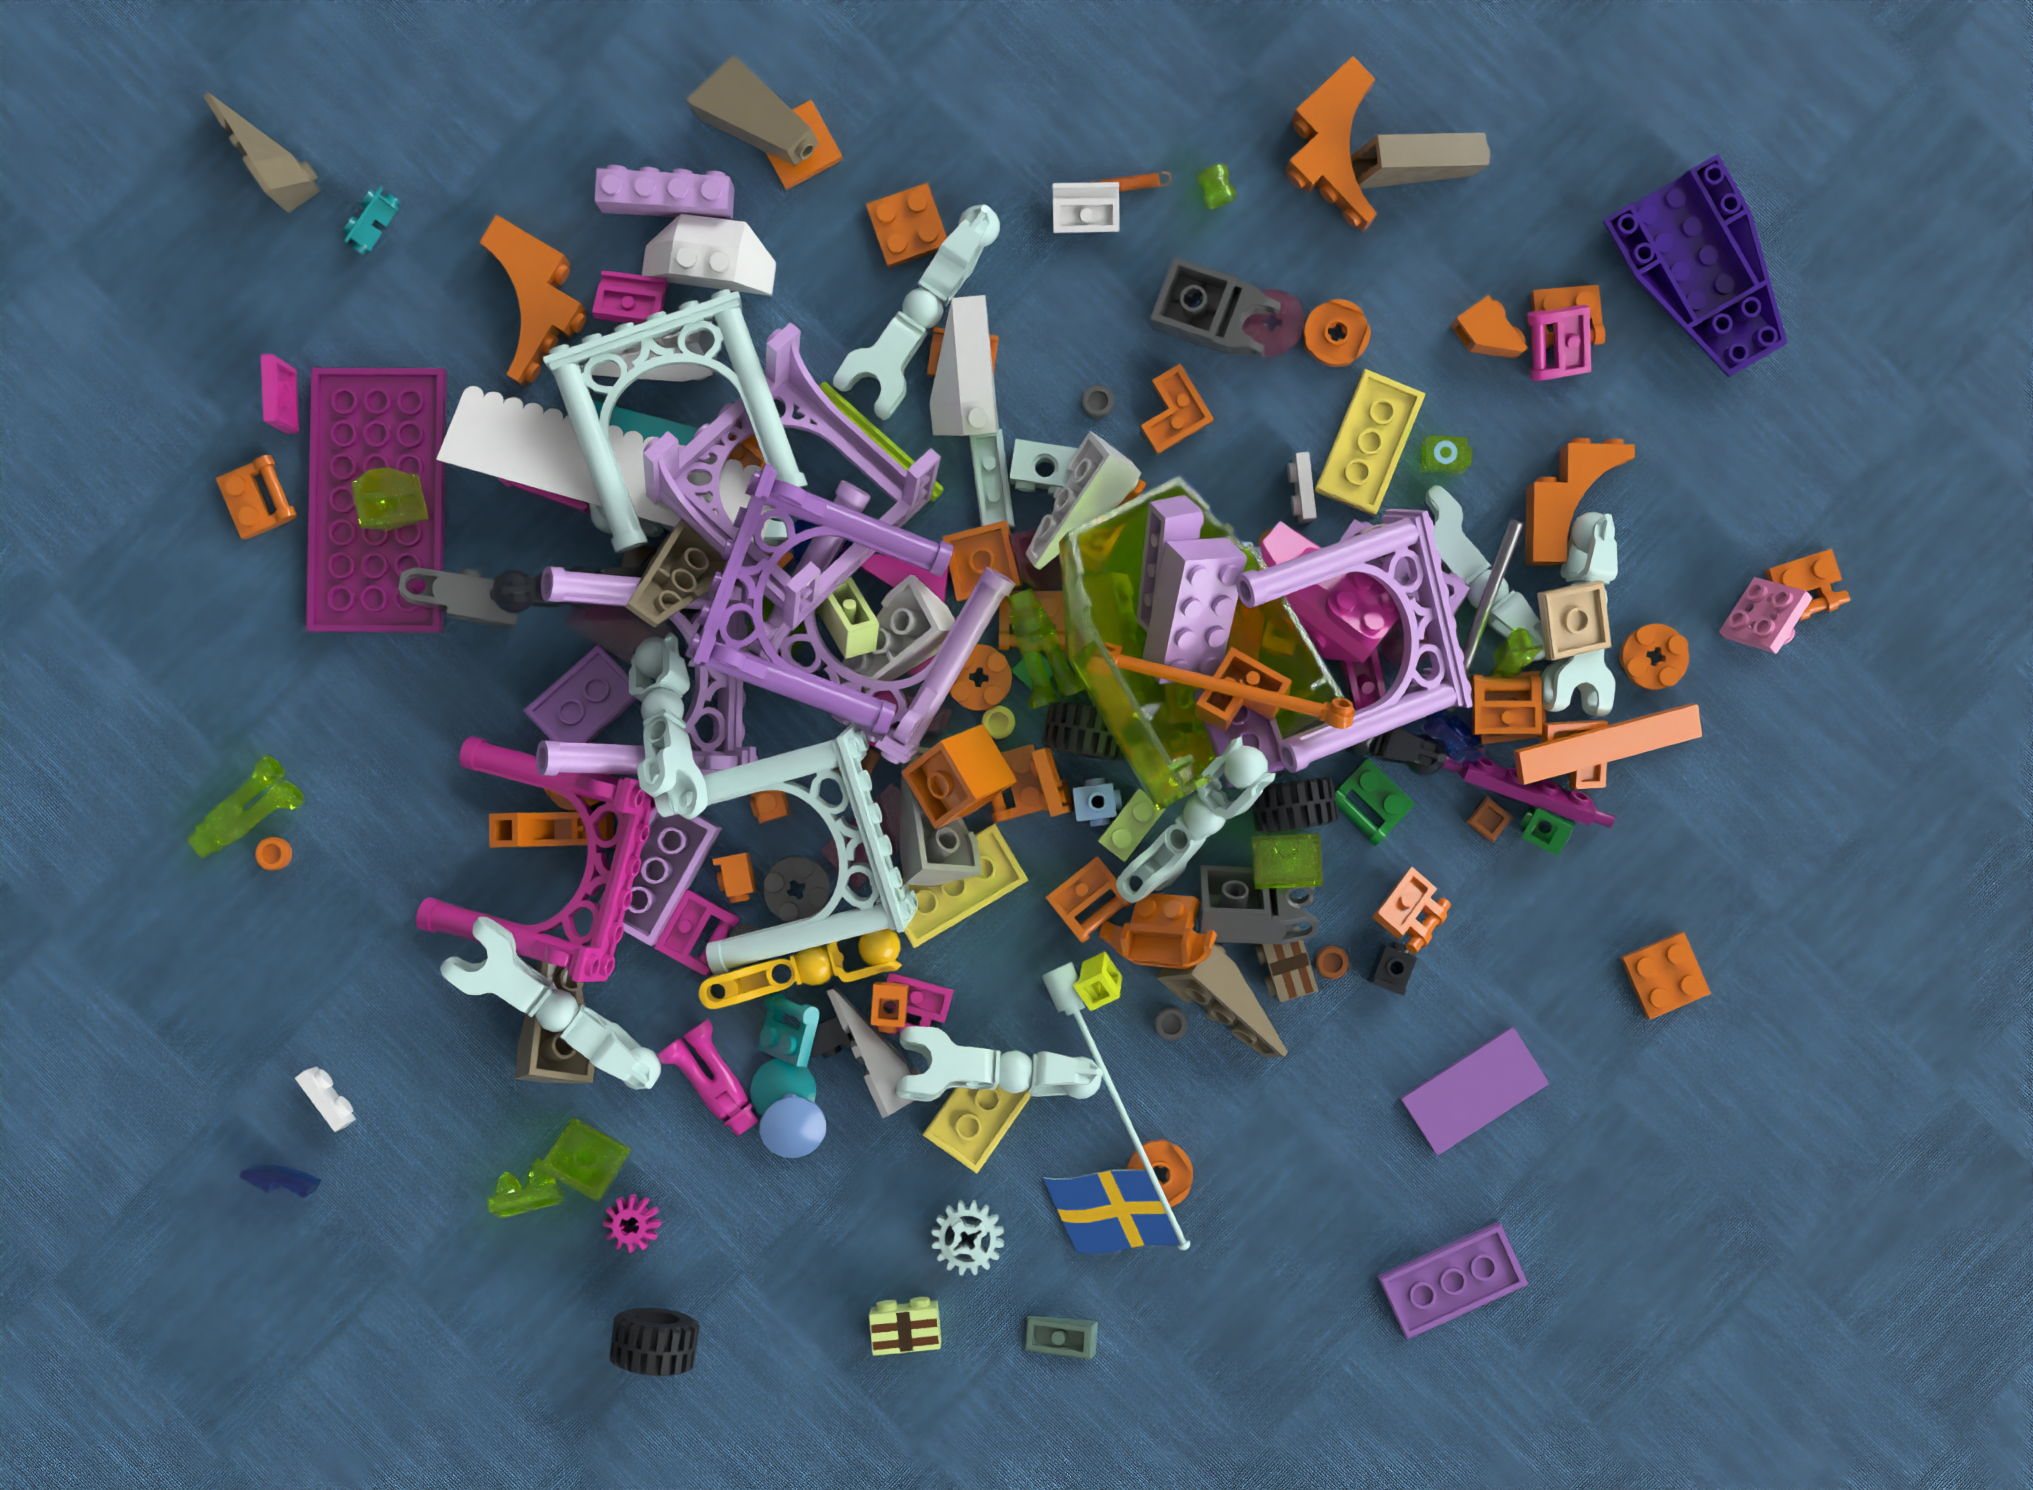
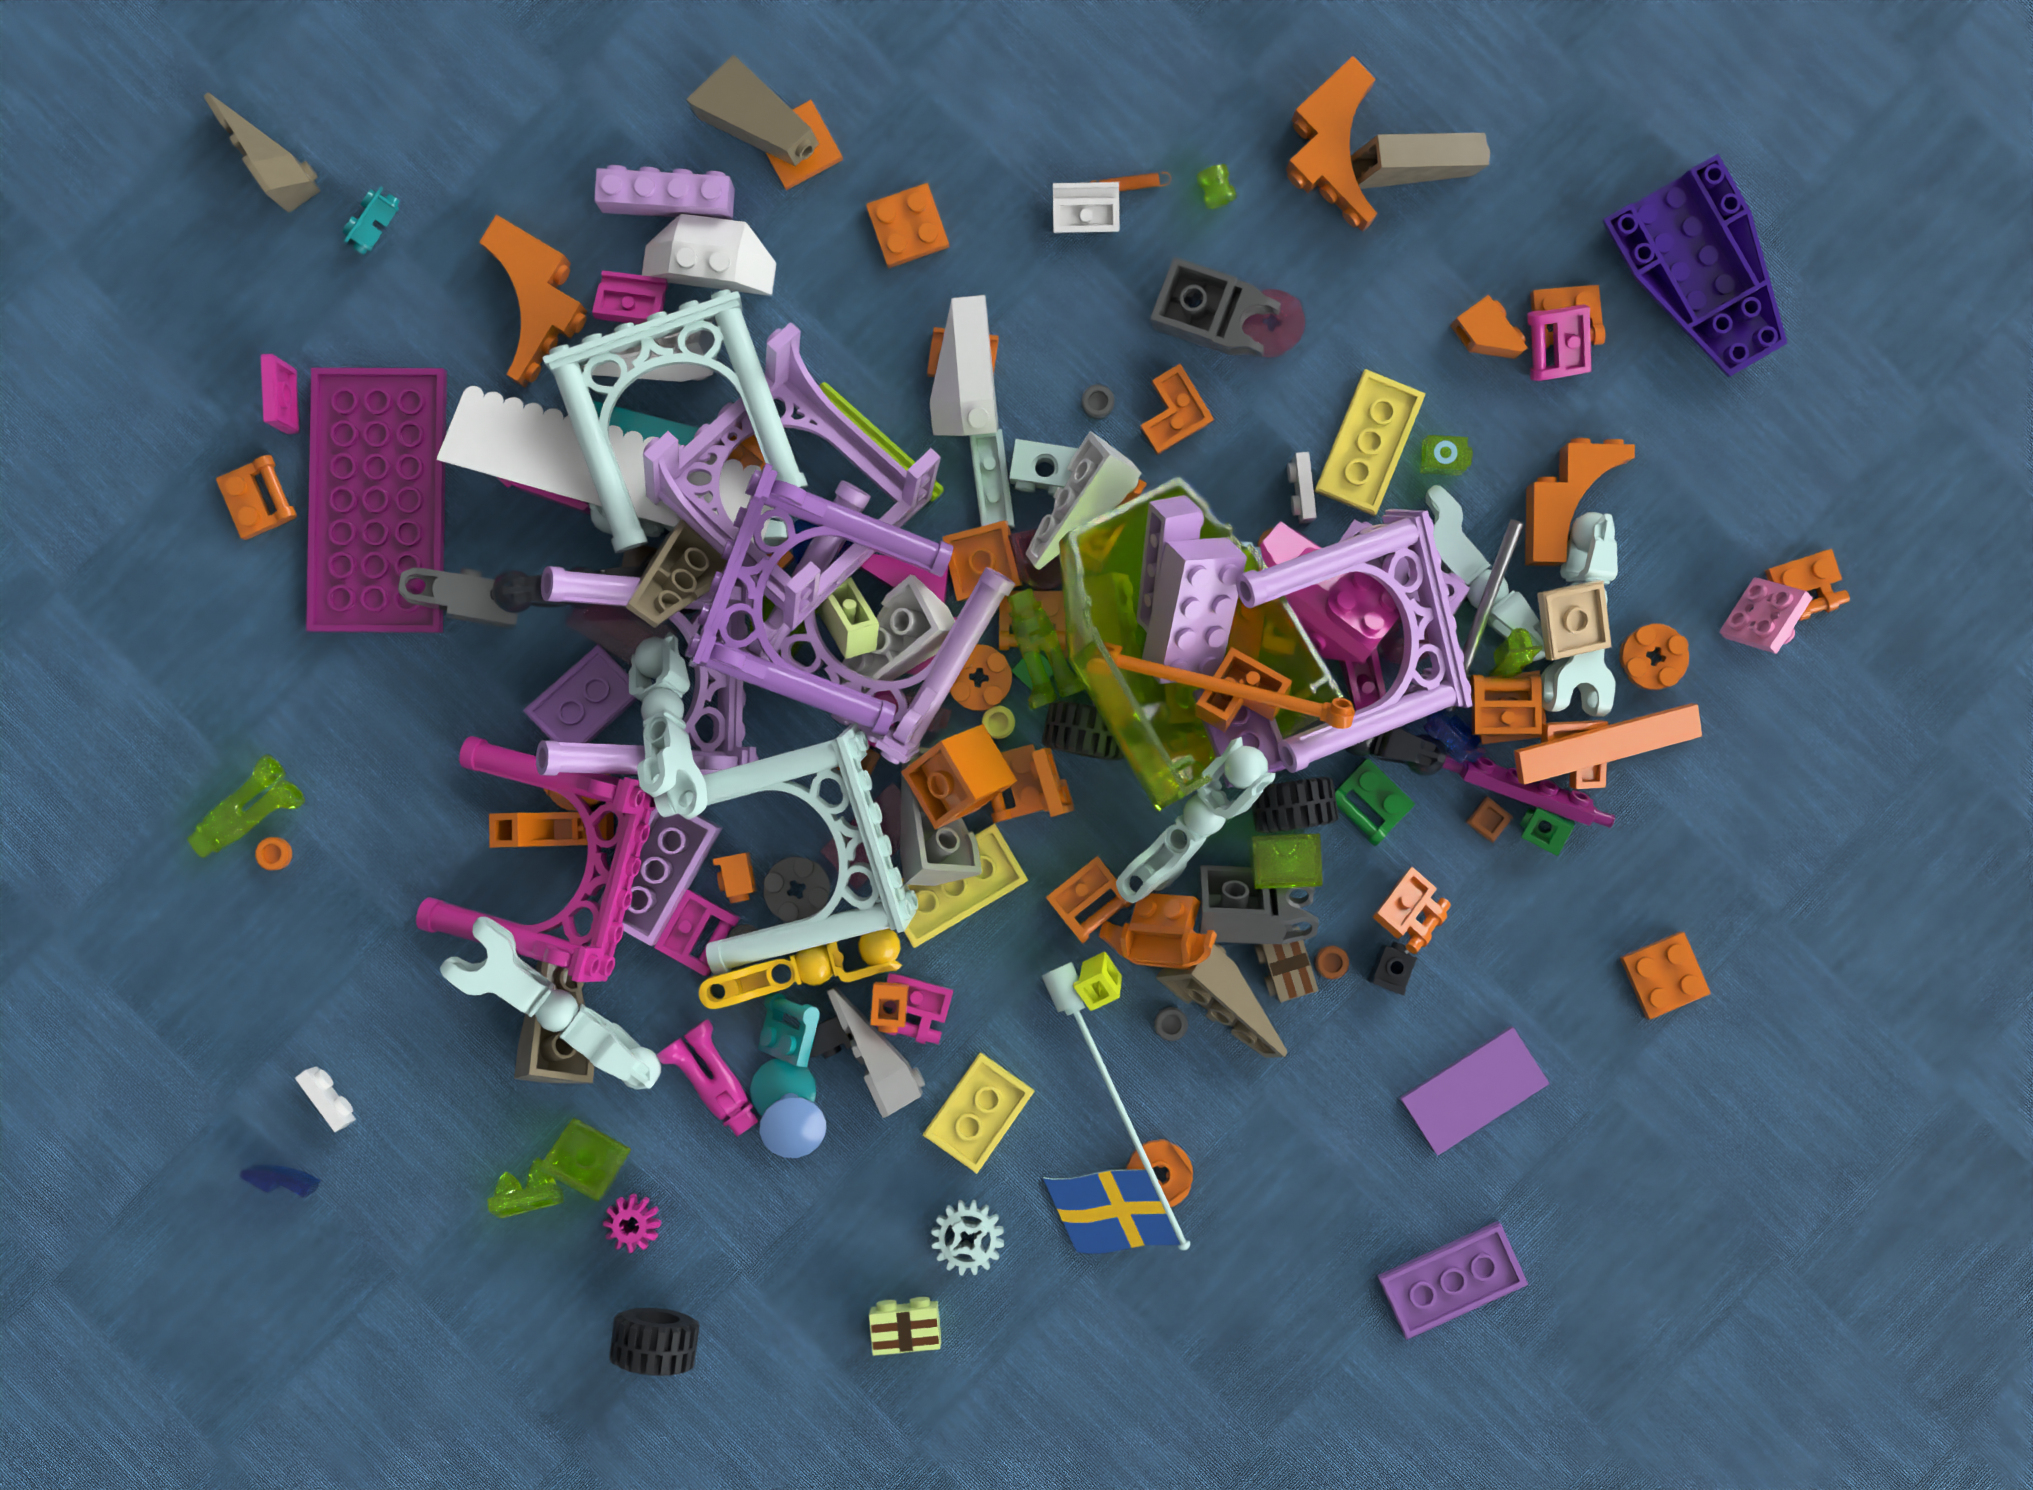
clear neon green slope [351,467,429,530] -> none
orange brick [750,790,792,824] -> none
light aqua piece [833,204,1000,420] -> none
light aqua piece [896,1026,1103,1102] -> none
sand green slope [1025,1316,1098,1360] -> none
light blue brick [1072,778,1122,827] -> none
yellowish green brick [1097,788,1165,862] -> none
orange plate [1303,299,1371,367] -> none

